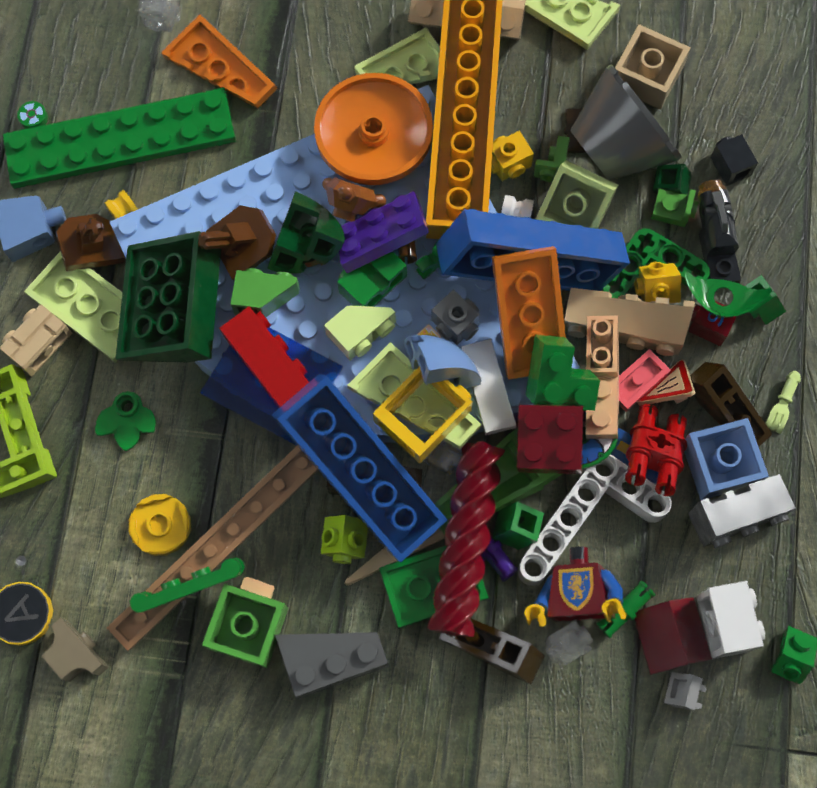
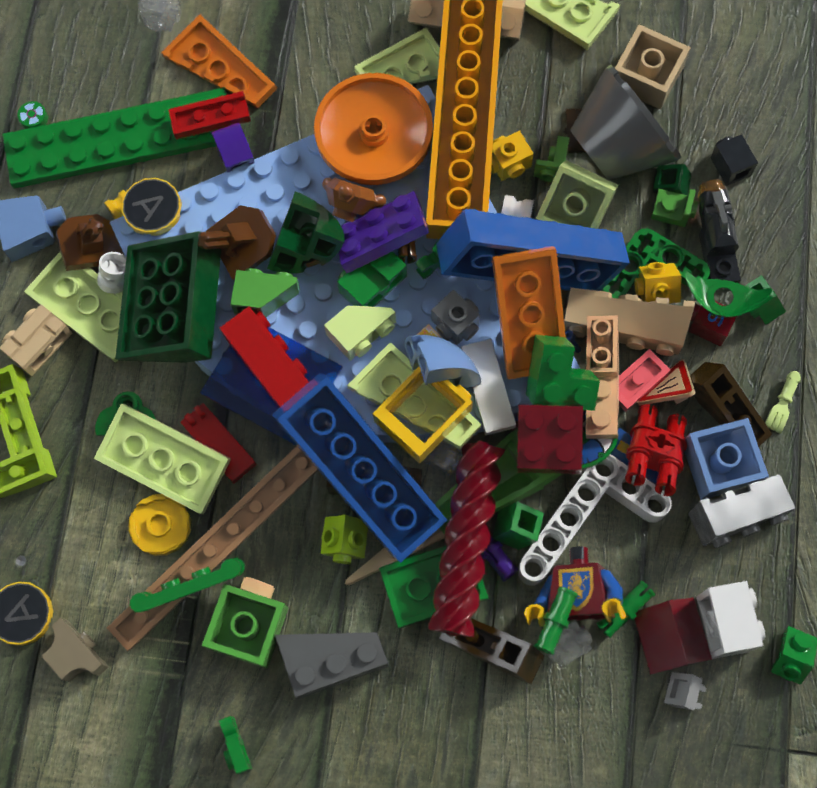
none -> yellowish green plate [94,404,231,514]
none -> white wheel [97,252,126,294]
none -> black tile [122,178,182,236]
none -> red hinge [168,91,251,139]
none -> red hinge [180,403,257,484]
none -> dark purple brick [211,122,255,173]
none -> green plate [219,716,253,774]
none -> green pin [534,586,578,655]
none -> dark blue piece [565,330,581,353]

